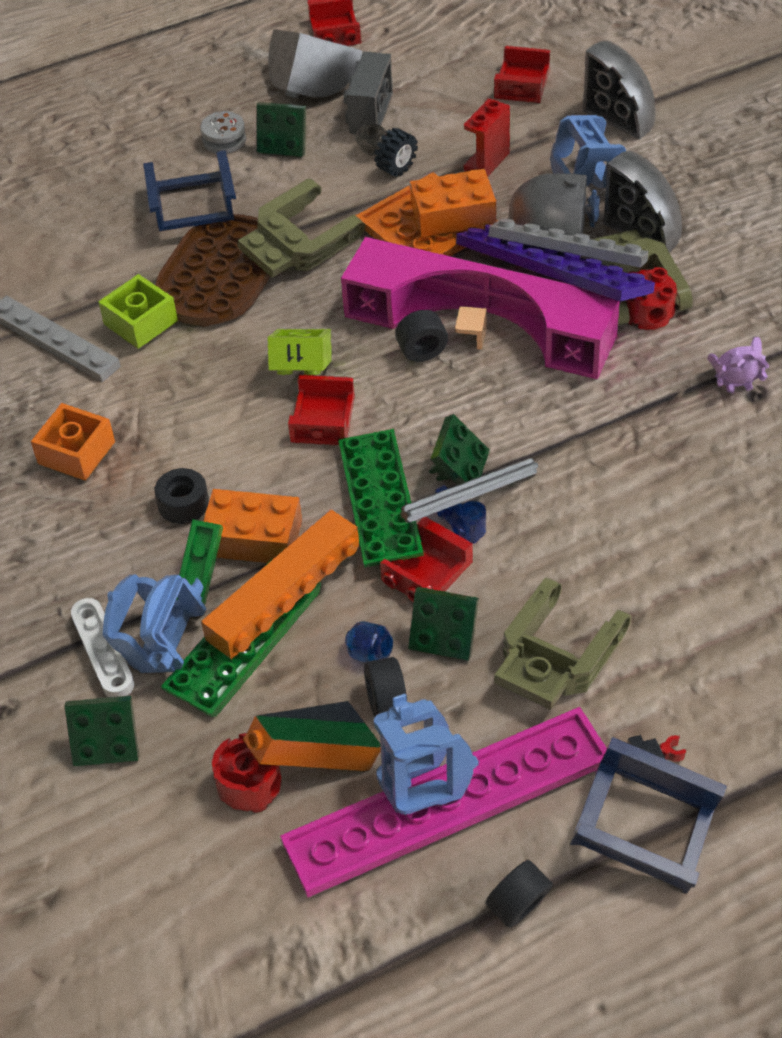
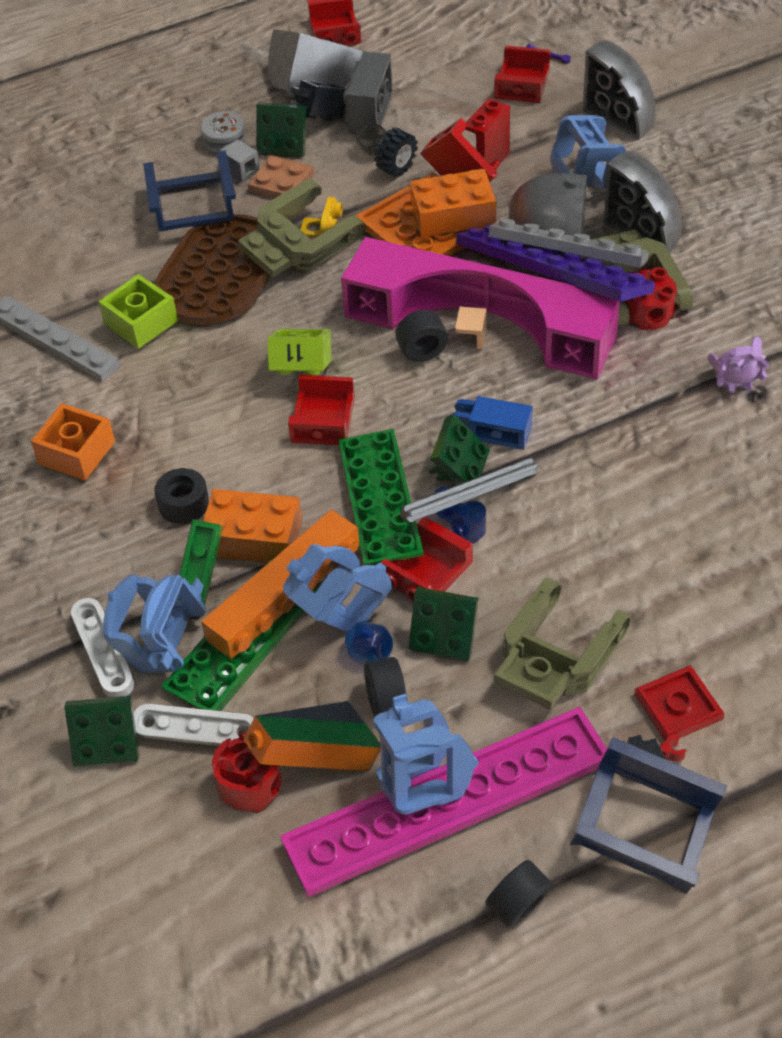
medium blue piece [585,190,600,228] -> none
none -> white plate [134,704,254,746]
none -> light grey brick [220,139,260,182]
none -> nougat plate [248,155,314,199]
none -> medium blue animal [283,544,392,634]
none -> black hinge [287,80,346,121]
none -> yellow bracket [301,197,343,238]
none -> red panel [420,118,501,182]
none -> blue hinge [452,396,533,450]
none -> dark purple hinge [526,44,571,64]
none -> red tile [634,665,725,742]

